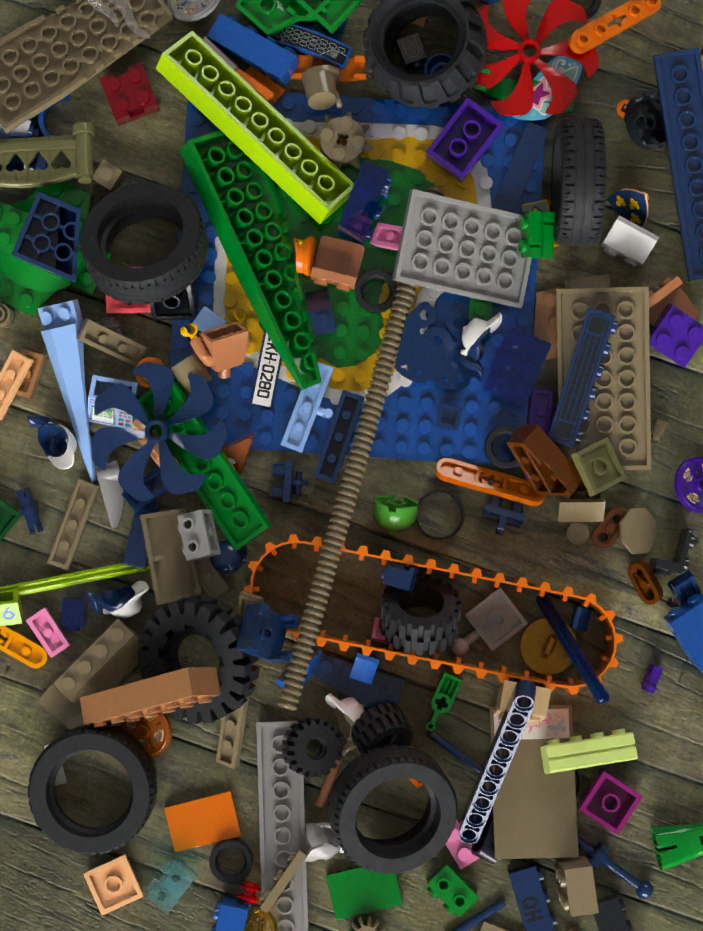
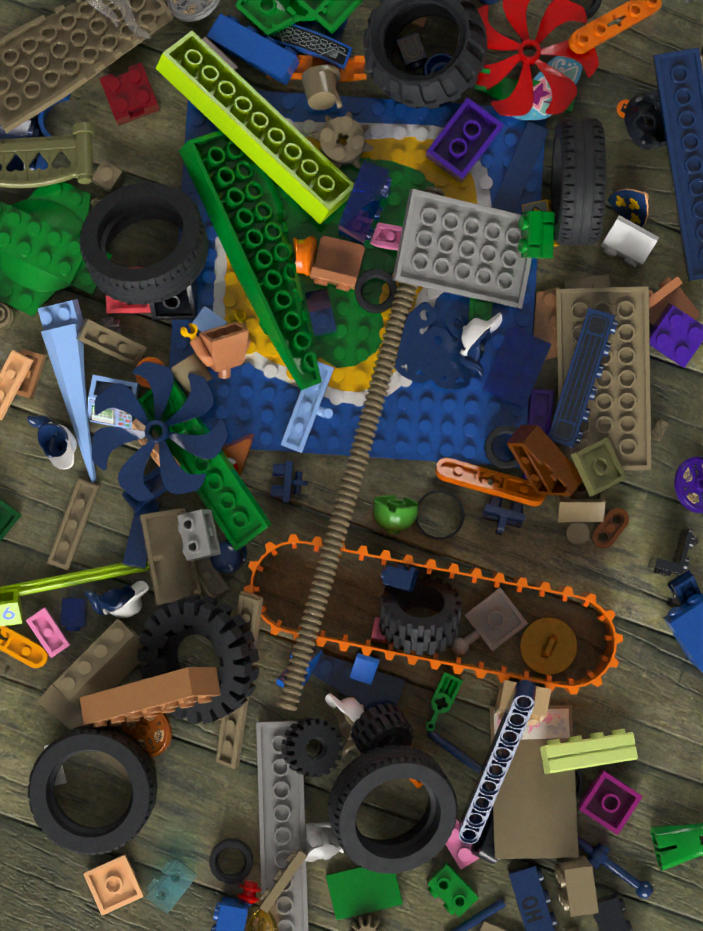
dark blue wedge [11,191,81,282] -> none
dark blue pin [16,487,44,535] -> none
light grey piece [95,460,124,528] -> none
orange tile [164,790,242,852] -> none
orange panel [236,66,285,106] -> none
dark blue panel [236,603,300,663] -> none
tile [250,330,282,409] -> none
dark blue brick [313,390,365,485] -> none
nougat piece [315,757,343,808] -> none
dark blue plate [435,403,463,431] -> none
clear blue axle [536,593,610,705] -> none
blue slope [570,606,591,632] -> none
dark tan piece [619,508,658,554] -> none
reddish brown plate [628,560,663,605] -> none
dark purple pin [640,664,663,694] -> none

